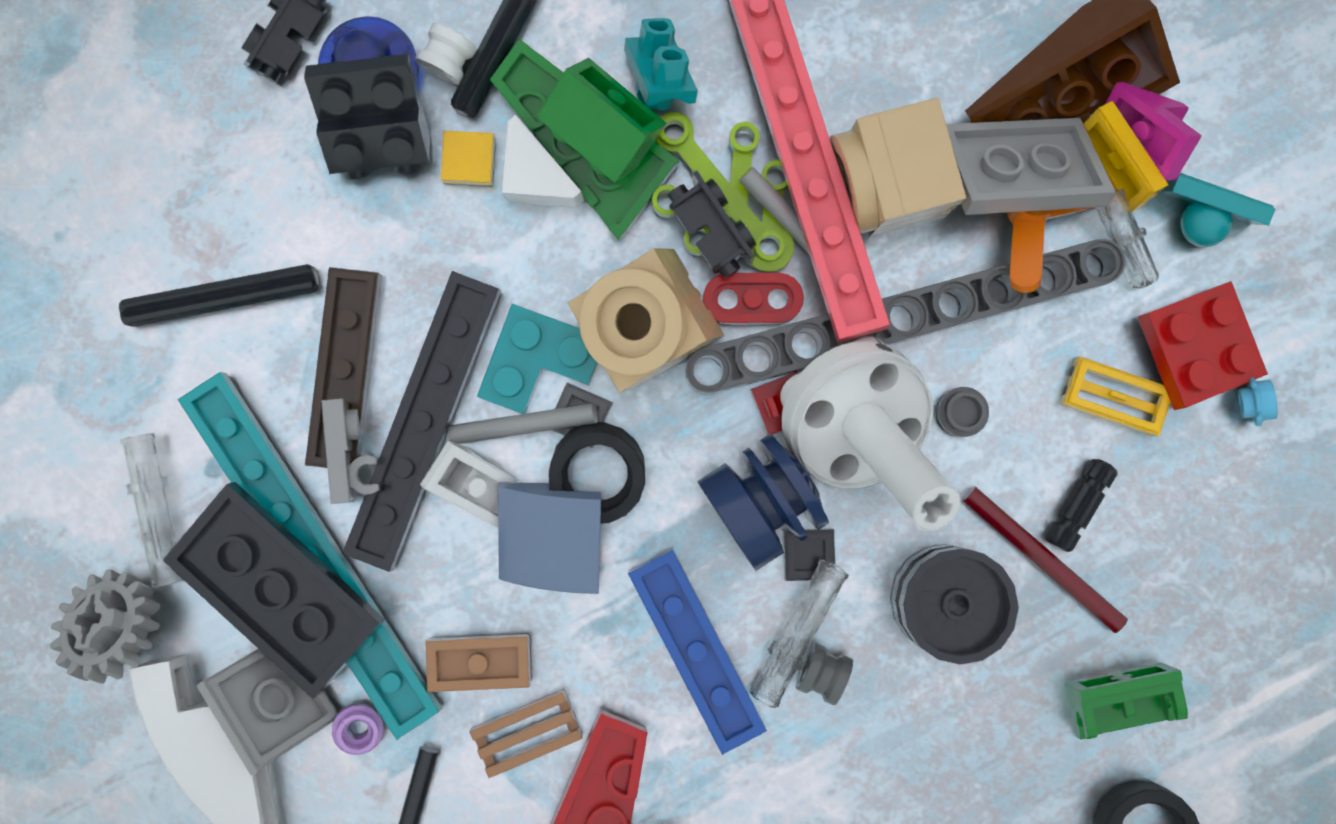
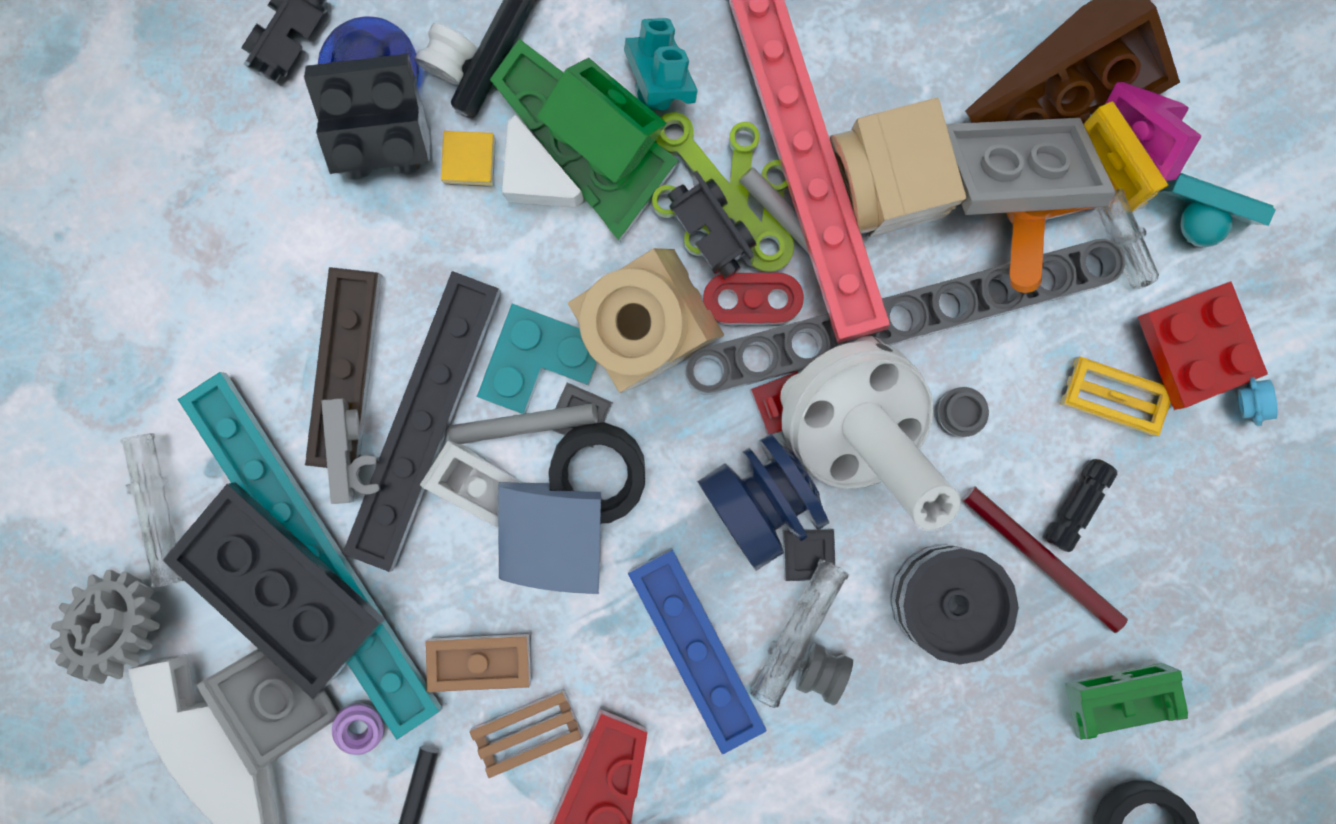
black axle [119,264,319,327] -> none

